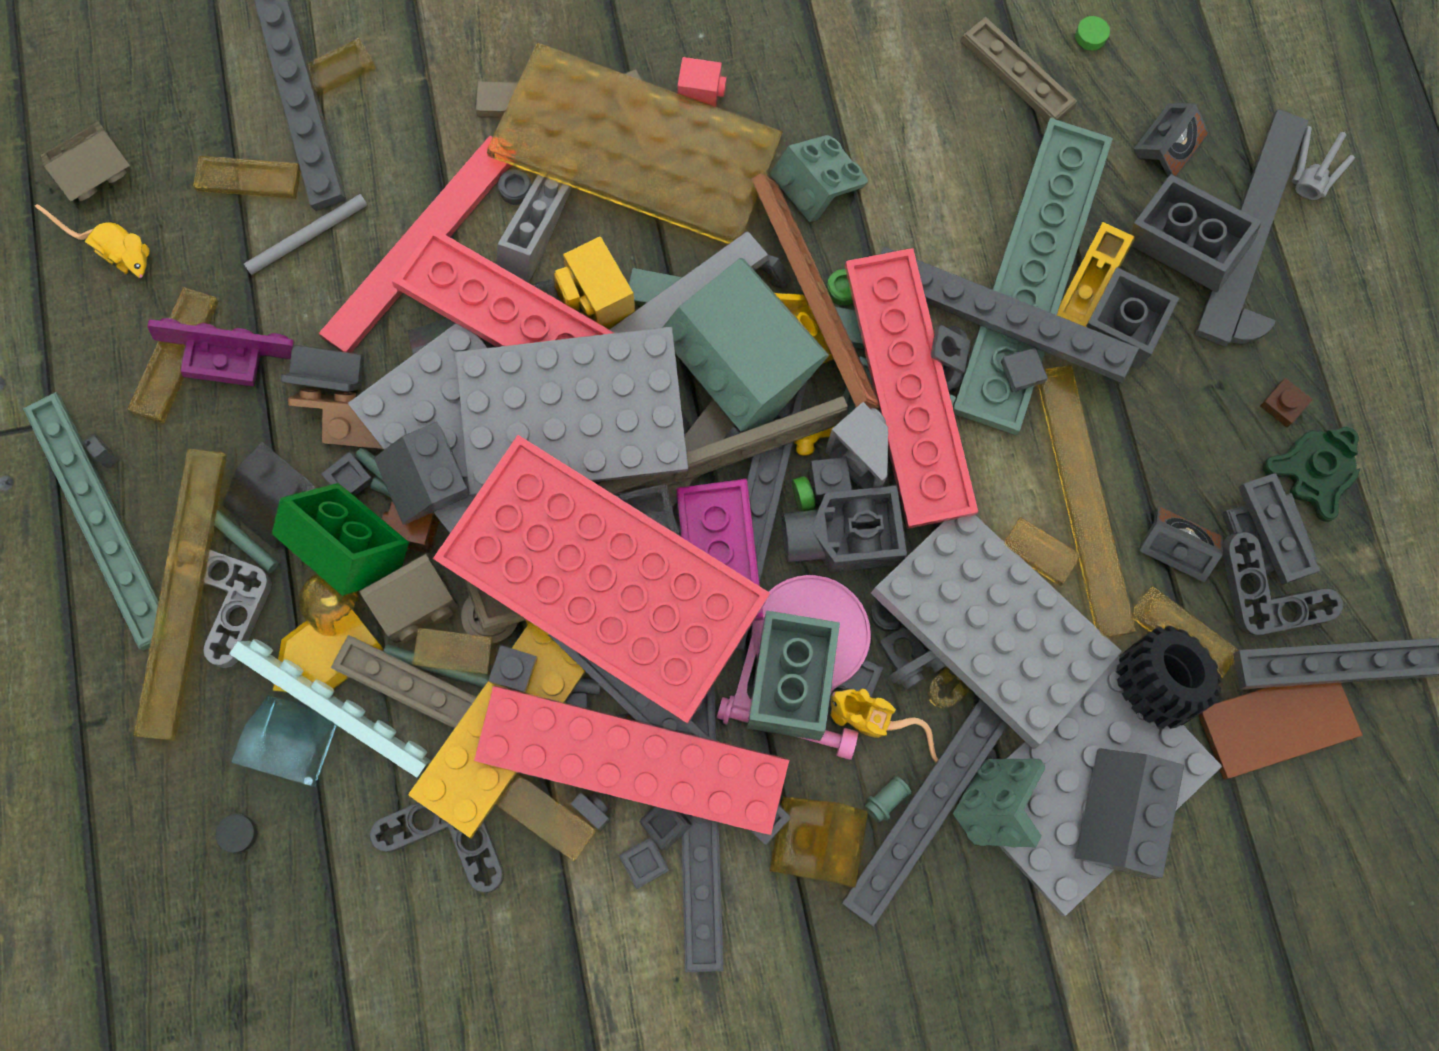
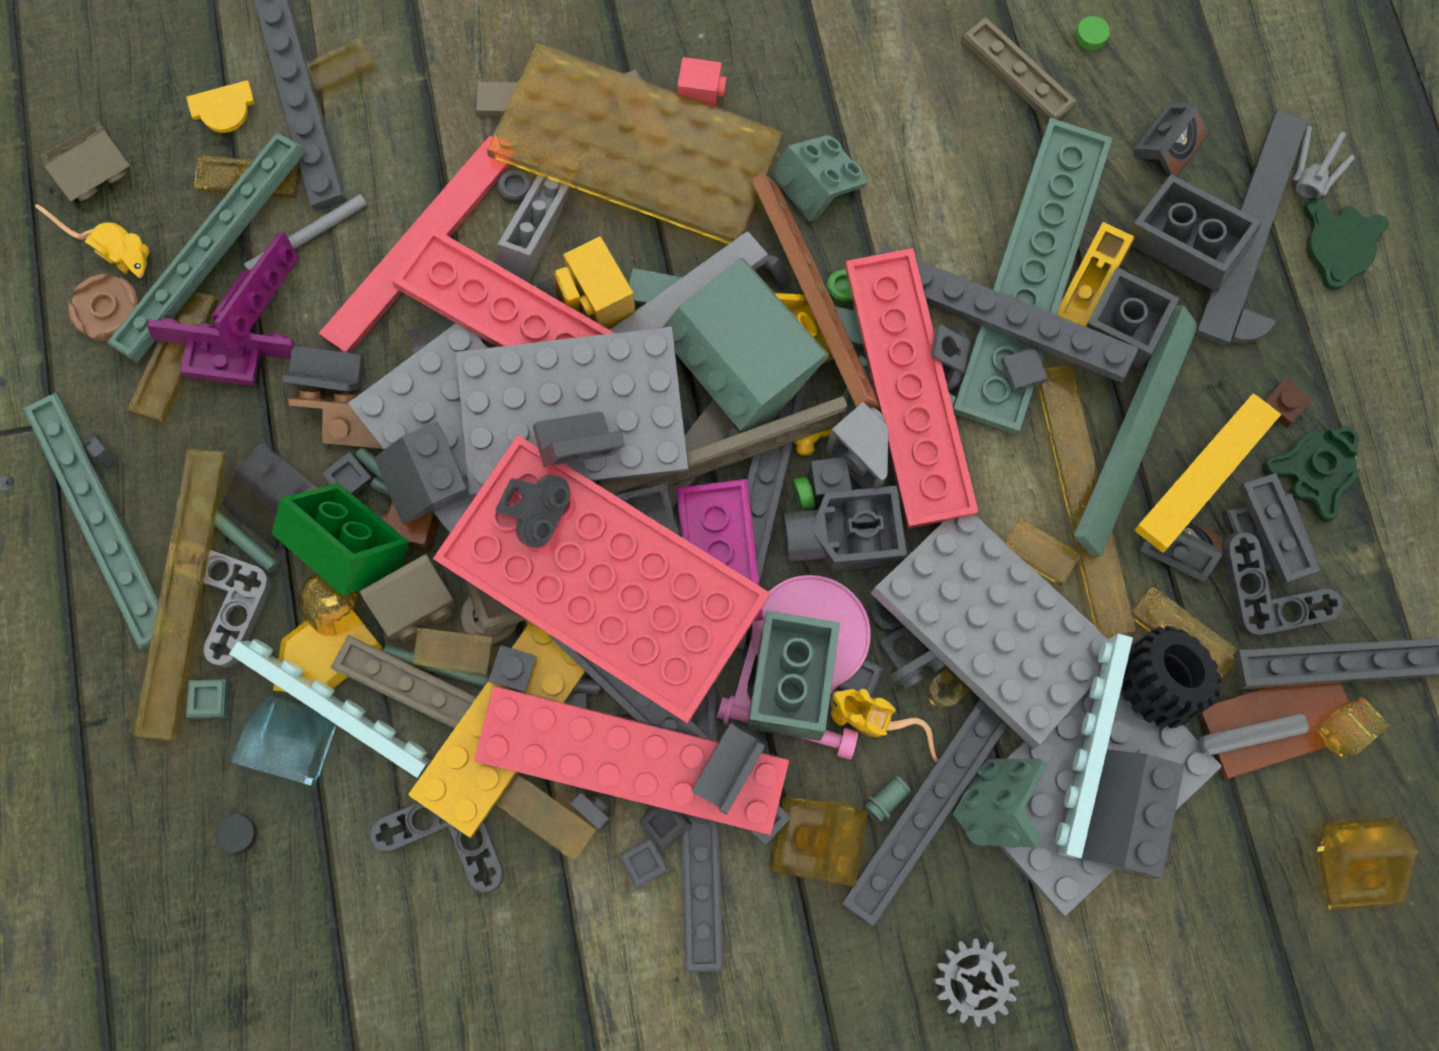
none -> medium nougat tile [68,273,140,341]
none -> sand green tile [107,132,306,363]
none -> yellow piece [186,80,255,133]
none -> sand green tile [186,679,229,719]
none -> magenta bracket [211,233,298,349]
none -> dark grey bracket [495,475,570,548]
none -> dark grey panel [533,412,625,467]
none -> dark grey panel [692,722,765,815]
none -> light grey gear [932,939,1019,1027]
none -> light aqua plate [1055,633,1133,858]
none -> sand green tile [1074,305,1198,556]
none -> yellow tile [1134,393,1281,553]
none -> light grey axle [1199,714,1309,756]
none -> dark green tile [1304,198,1389,290]
none -> clear yellow brick [1316,697,1390,758]
none -> clear yellow slope [1317,817,1418,911]

